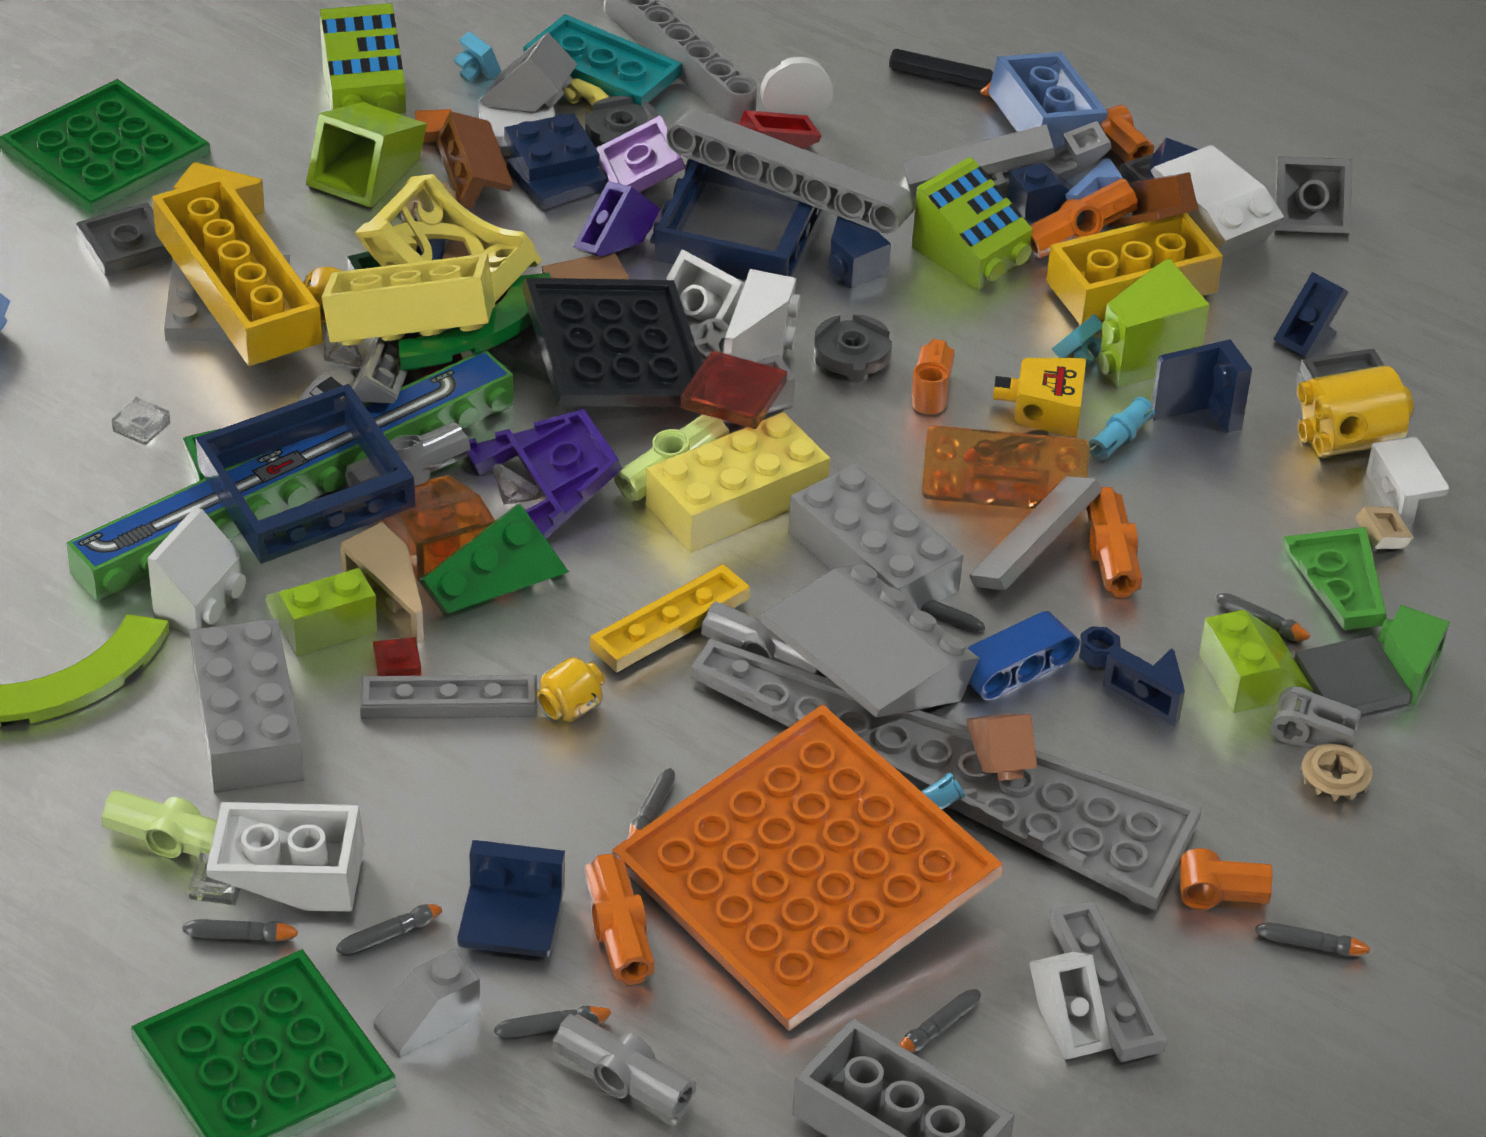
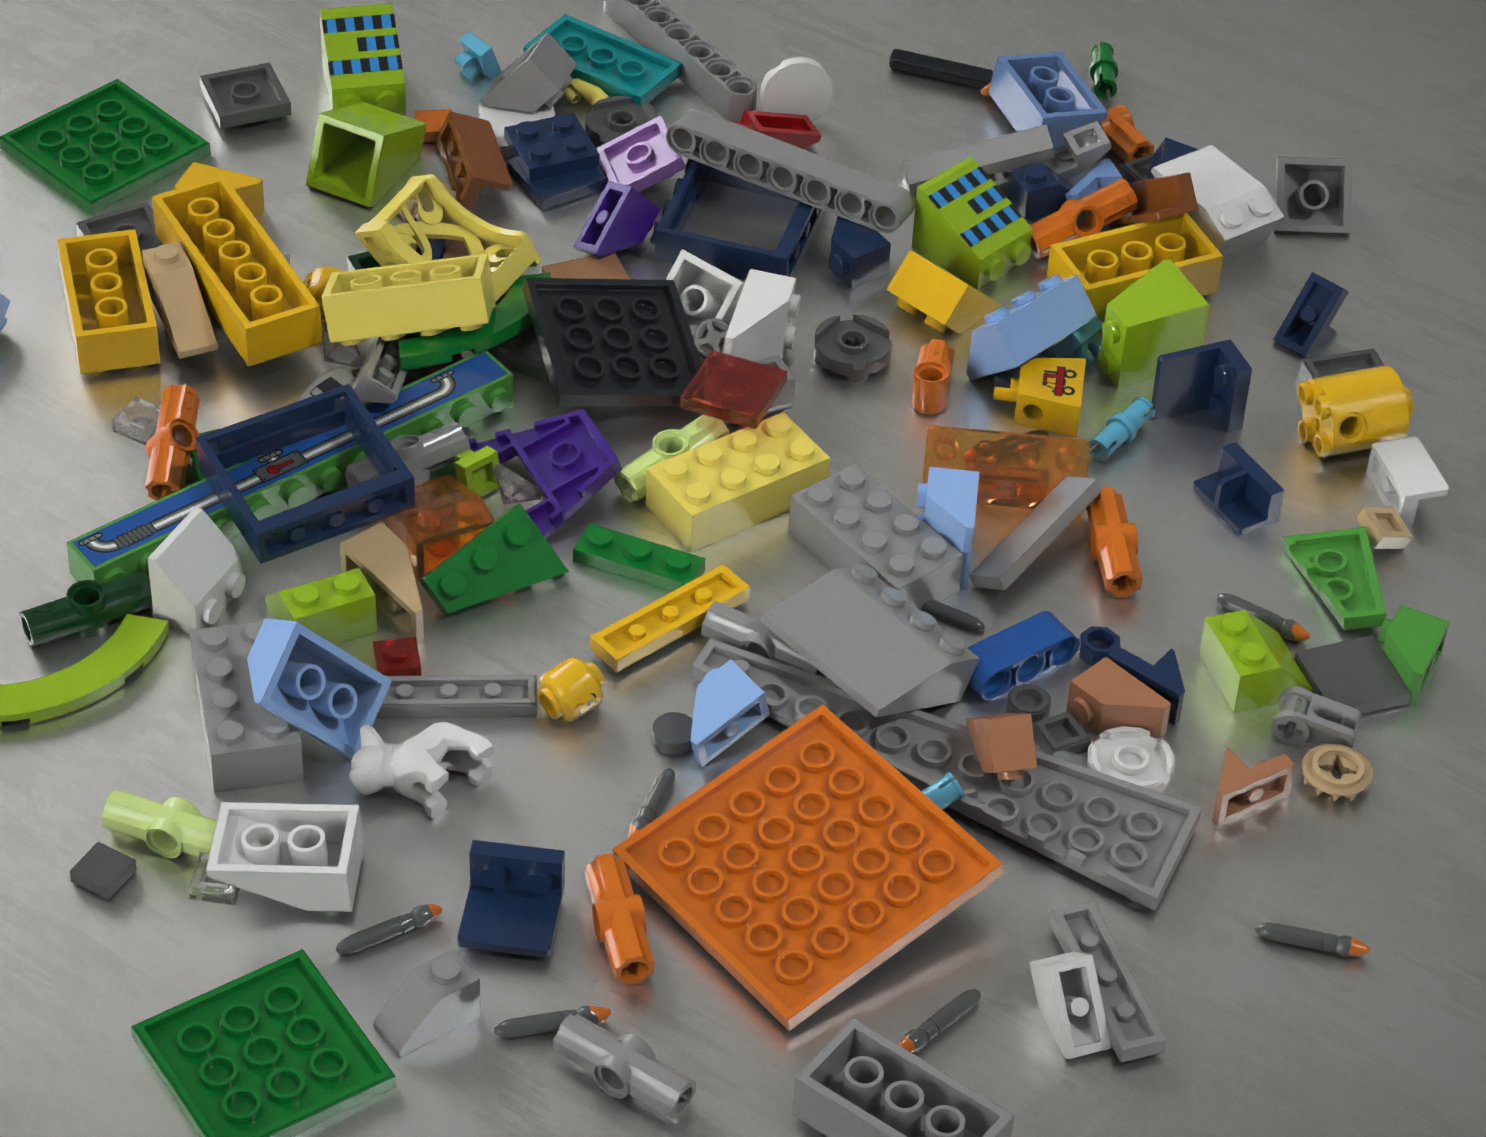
dark grey piece [182,919,298,943] -> none
orange piece [1179,848,1273,910] -> none
none -> dark green piece [19,571,153,647]
none -> yellow brick [57,229,160,374]
none -> dark grey tile [70,842,137,900]
none -> tan slope [142,242,218,359]
none -> orange piece [145,384,200,501]
none -> dark grey plate [199,62,291,129]
none -> light blue slope [247,618,392,760]
none -> white animal [349,722,493,819]
none -> lime tile [454,446,503,503]
none -> green plate [573,523,706,592]
none -> dark grey tile [652,712,693,755]
none -> light blue slope [690,659,770,767]
none -> yellow slope [886,250,1000,334]
none -> light blue slope [916,467,979,590]
none -> light blue slope [966,274,1097,380]
none -> dark grey tile [1006,684,1051,723]
none -> dark grey tile [1032,711,1092,759]
none -> nougat slope [1066,657,1171,738]
none -> white tile [1086,726,1175,793]
none -> green pin [1089,42,1118,99]
none -> dark blue panel [1193,442,1285,535]
none -> nougat slope [1212,748,1295,826]

